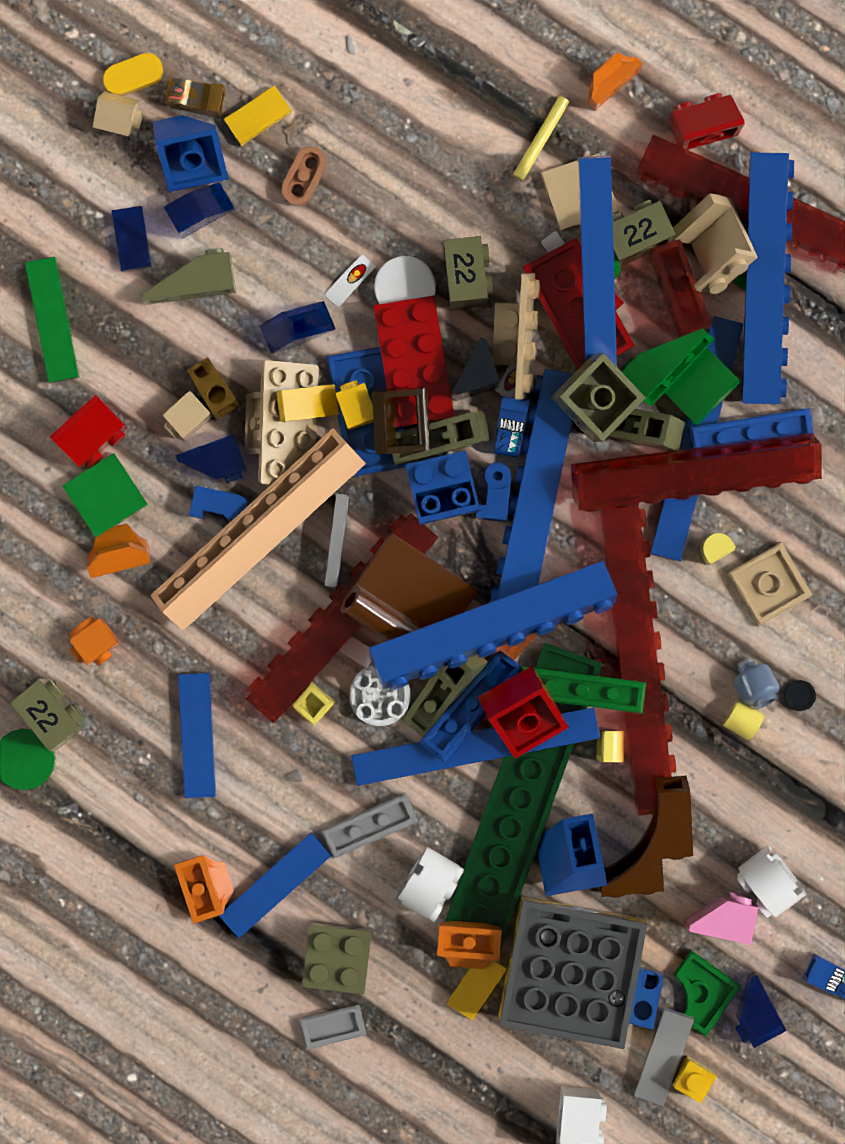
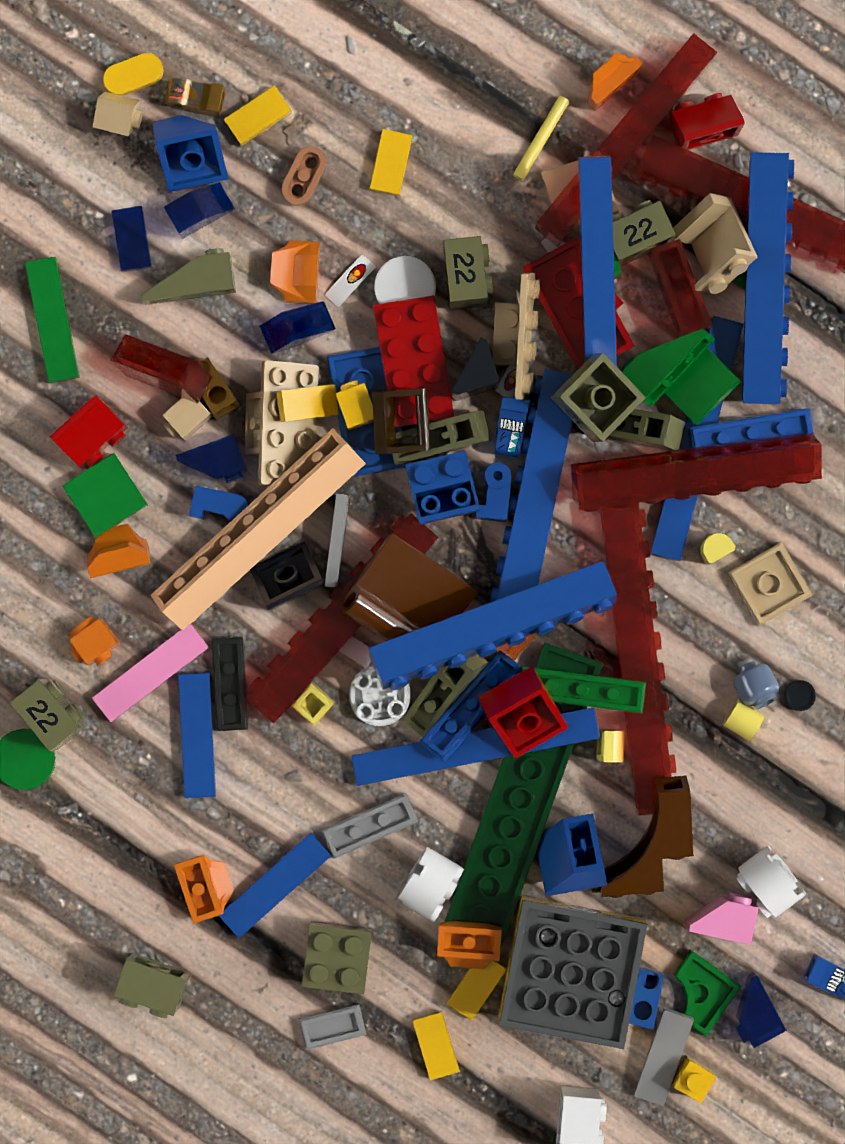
none -> bright pink tile [92,624,210,723]
none -> clear red brick [110,334,213,404]
none -> olive brick [114,953,191,1018]
none -> pearl dark grey tile [212,637,249,731]
none -> black slope [250,541,325,611]
none -> orange slope [270,241,320,305]
none -> yellow tile [370,129,413,197]
none -> yellow tile [412,1011,460,1081]
none -> clear red brick [535,33,718,247]

